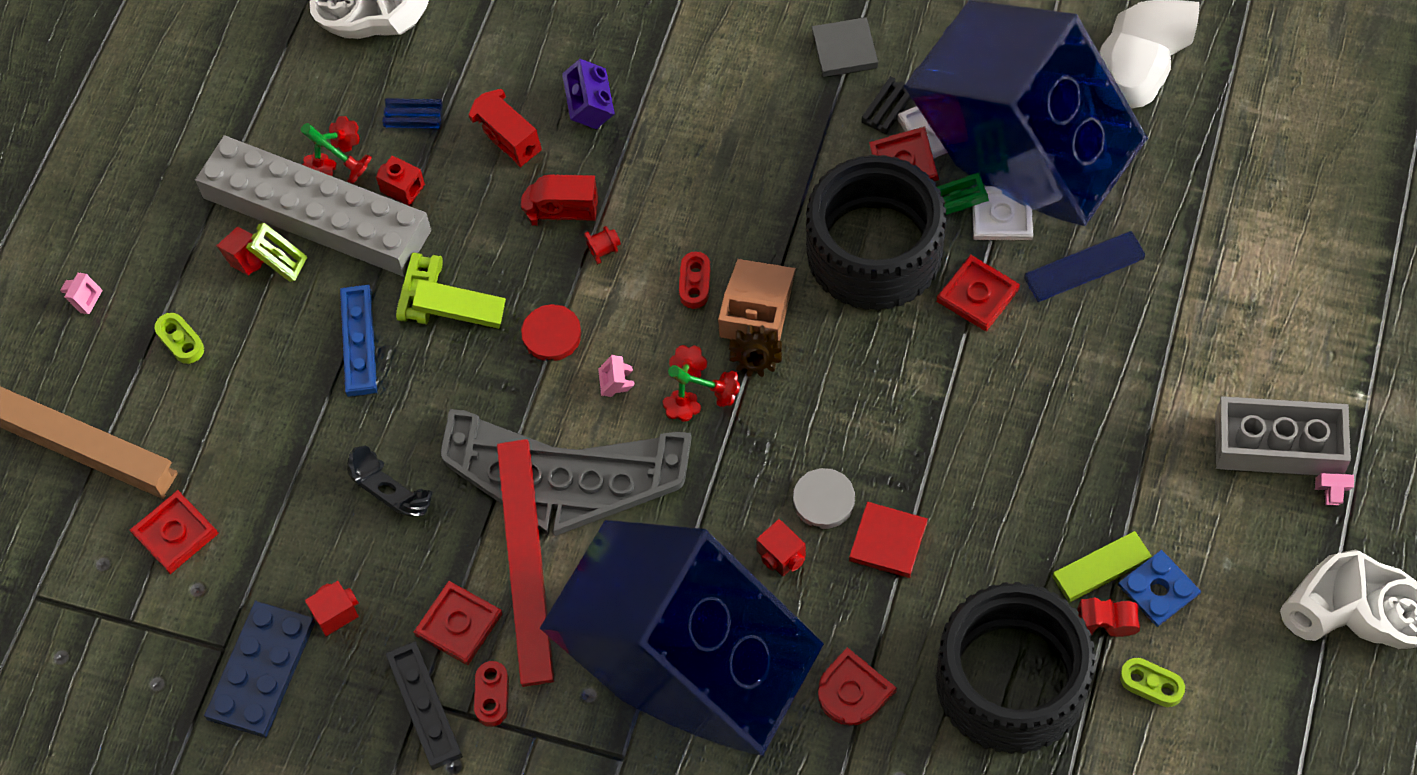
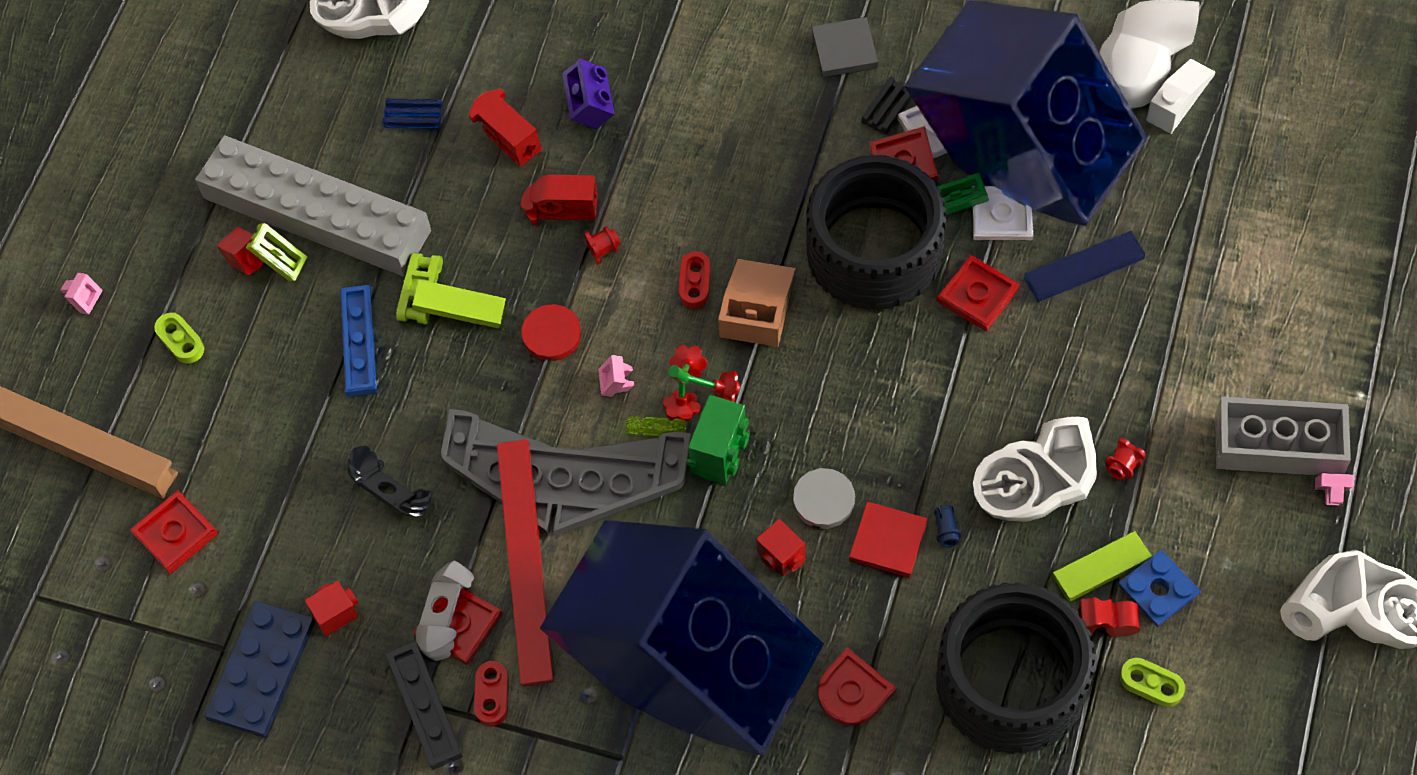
red plant [301,116,372,184] -> none
red brick [376,156,425,206] -> none
dark brown gear [729,325,782,377] -> none
none -> light grey piece [416,560,474,661]
none -> clear neon green axle [626,416,686,436]
none -> green brick [686,395,750,485]
none -> dark blue pin [934,505,961,548]
none -> white piece [973,417,1097,522]
none -> red brick [1105,438,1146,480]
none -> white slope [1146,59,1215,134]

